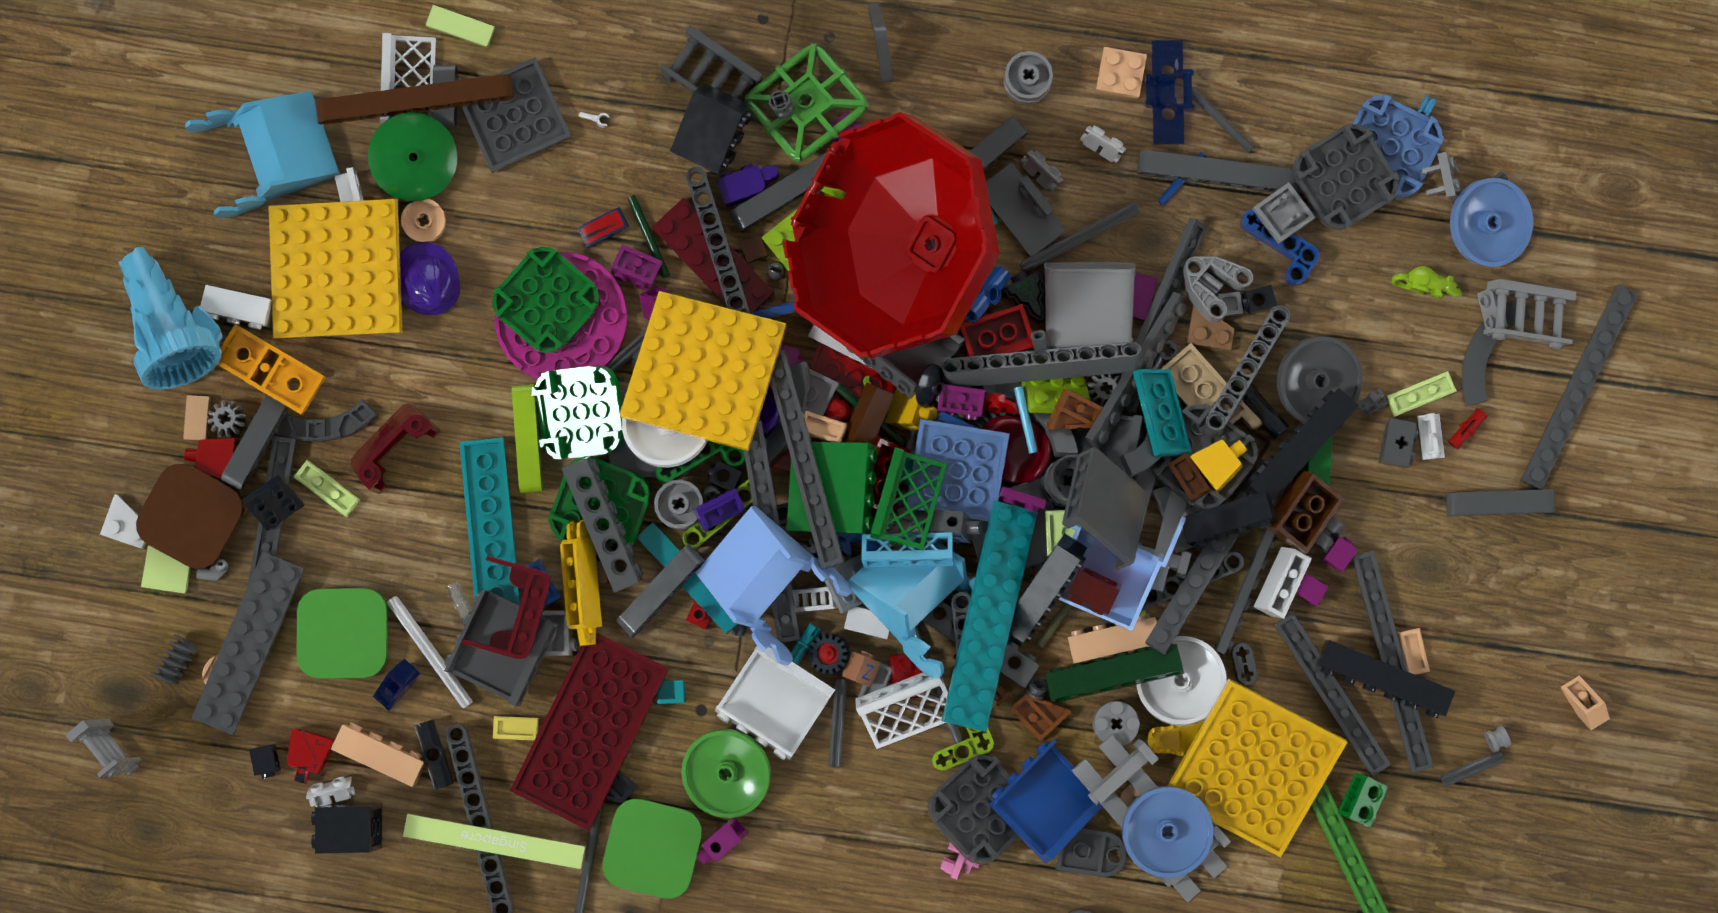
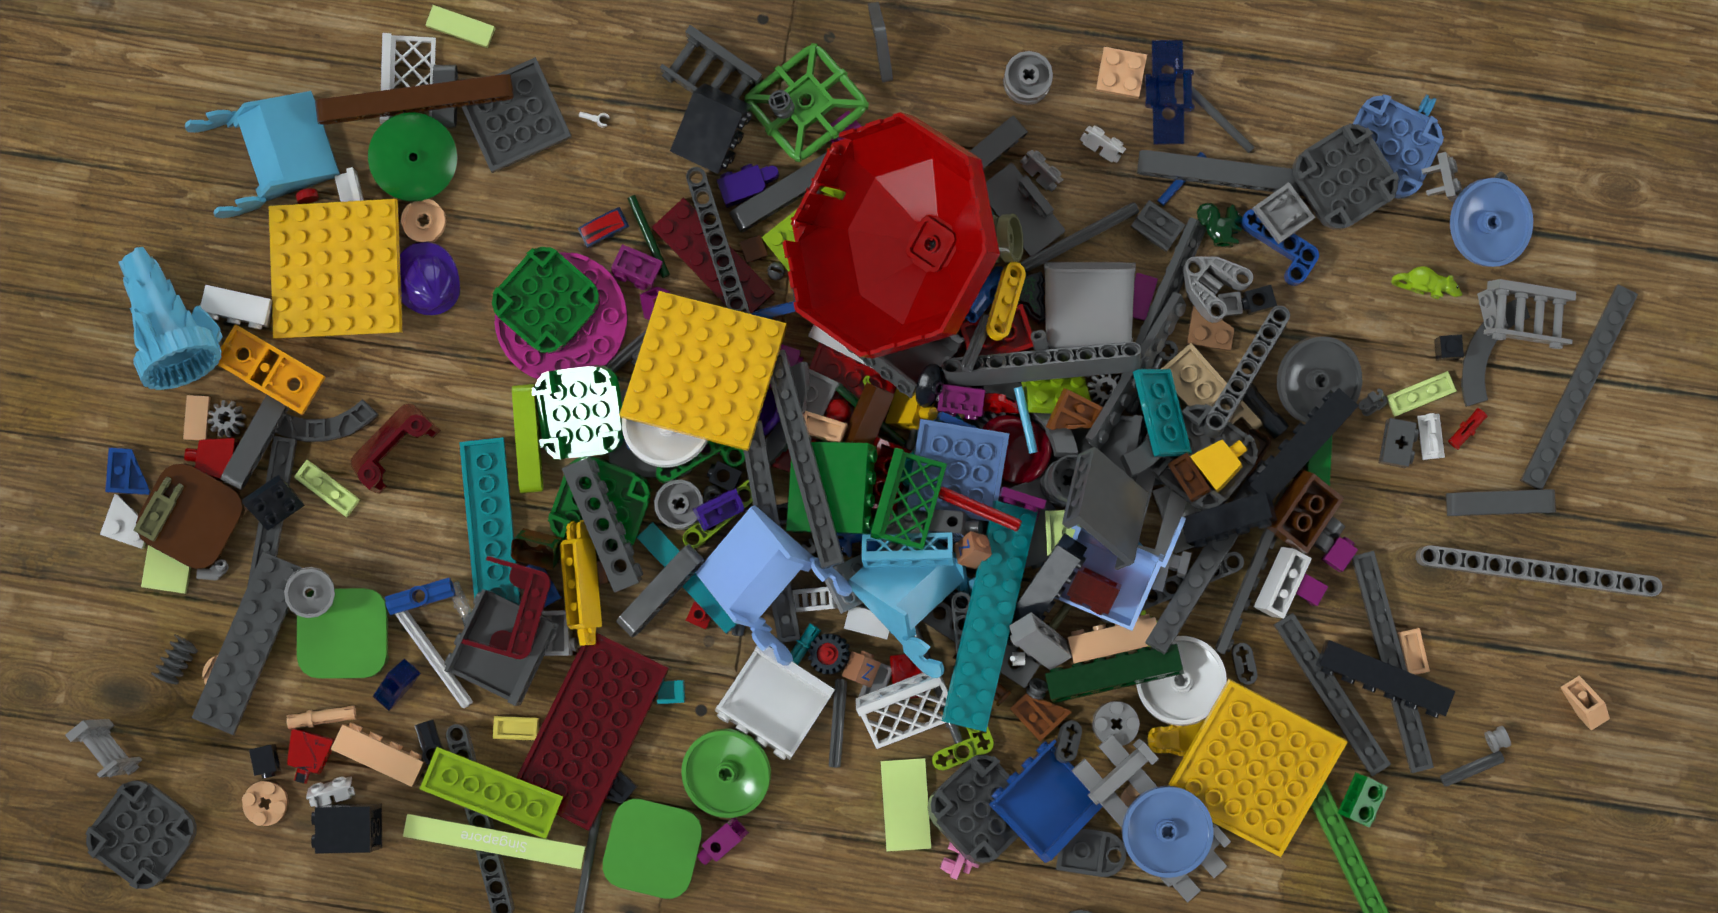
none -> dark grey tile [85,780,197,889]
none -> blue wing [105,448,150,495]
none -> olive hinge [133,477,184,541]
none -> light nougat plate [242,781,289,826]
none -> light grey wheel [284,566,335,618]
none -> light nougat pin [287,705,356,729]
none -> red tile [295,188,319,204]
none -> blue piece [385,577,456,615]
none -> lime plate [420,747,563,839]
none -> reddish brown piece [511,528,562,570]
none -> yellowish green tile [881,758,931,851]
none -> red axle [938,487,1022,531]
none -> nougat brick [954,531,992,569]
none -> dark grey axle [961,314,989,373]
none -> yellow plate [986,262,1026,341]
none -> olive wheel [992,213,1024,264]
none -> light grey brick [1009,612,1072,670]
none -> white hand [1010,652,1025,666]
none -> dark grey beam [1054,721,1082,763]
none -> dark grey plate [1131,200,1185,252]
none -> dark green animal [1197,203,1242,248]
none -> light grey beam [1415,545,1662,597]
none -> black brick [1434,334,1464,361]

